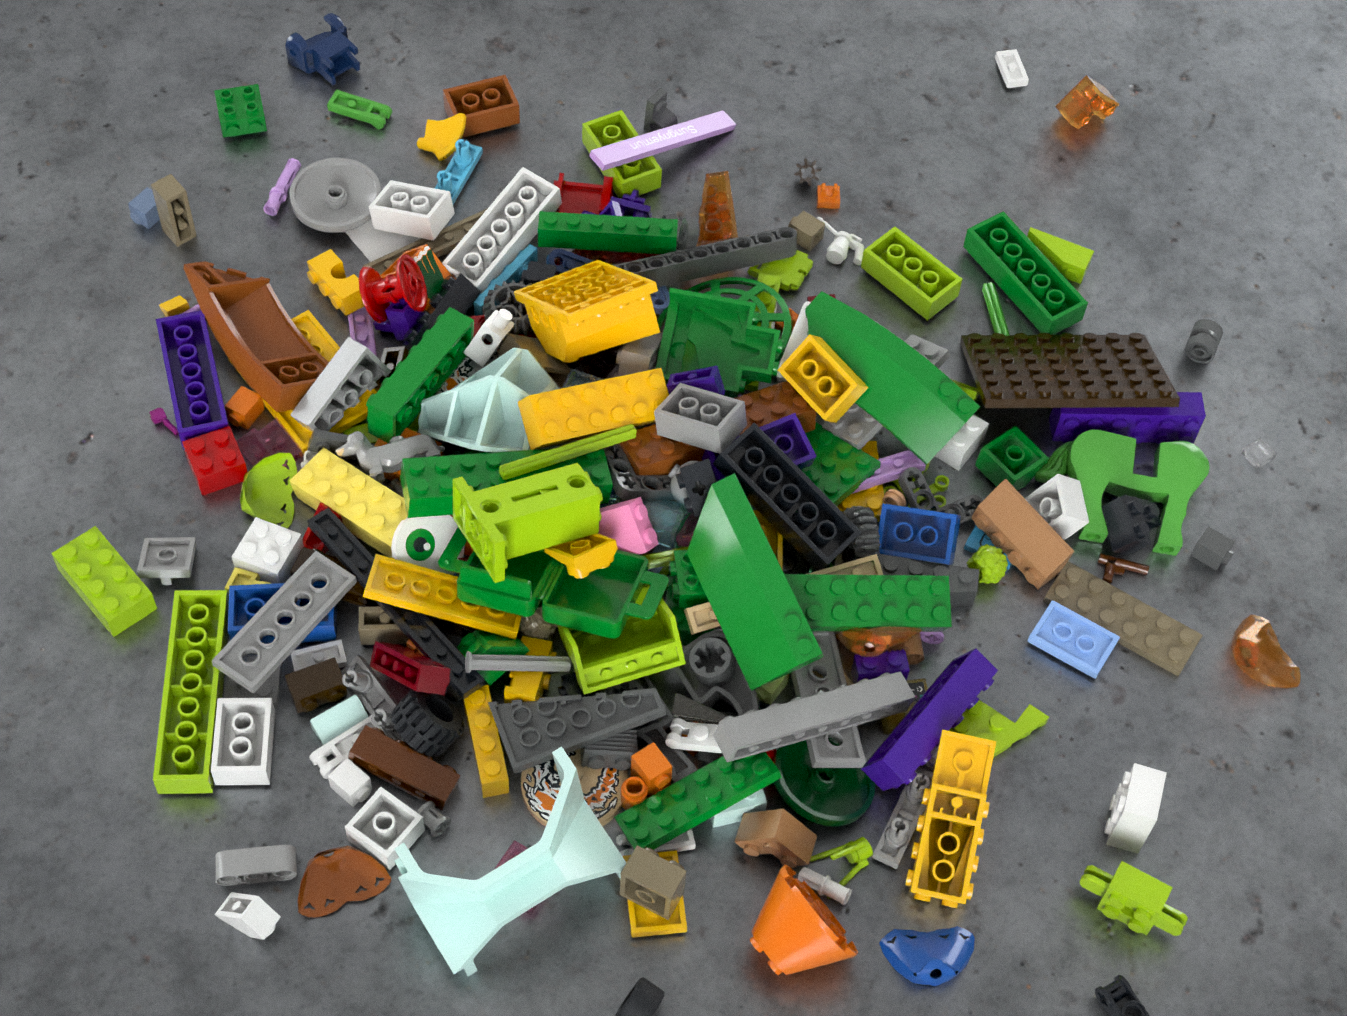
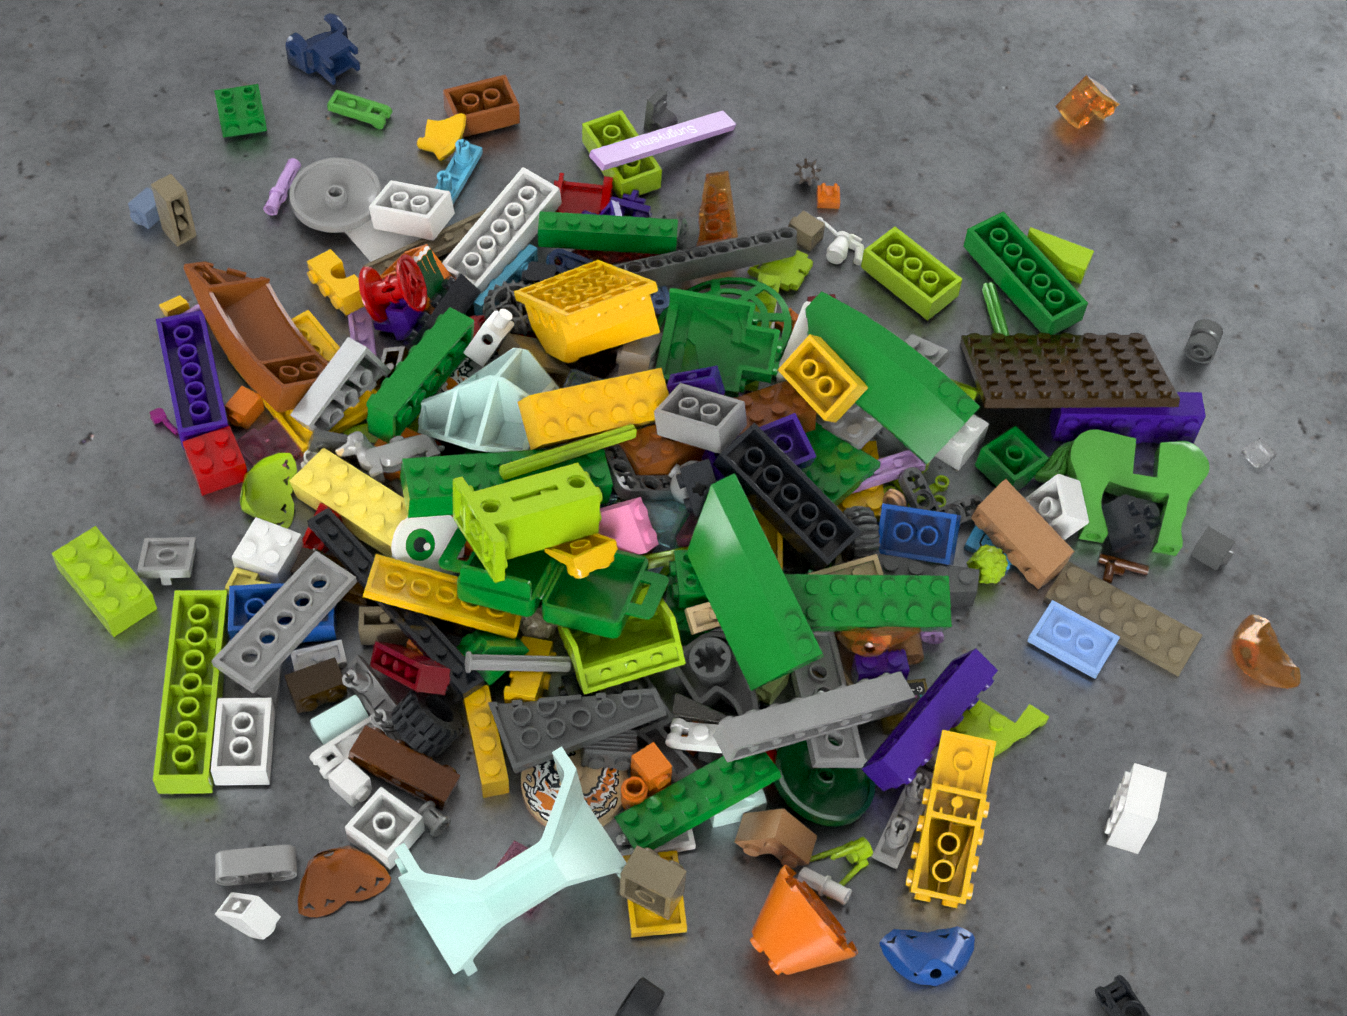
white plate [995,49,1029,88] -> none
lime brick [1079,861,1188,936] -> none

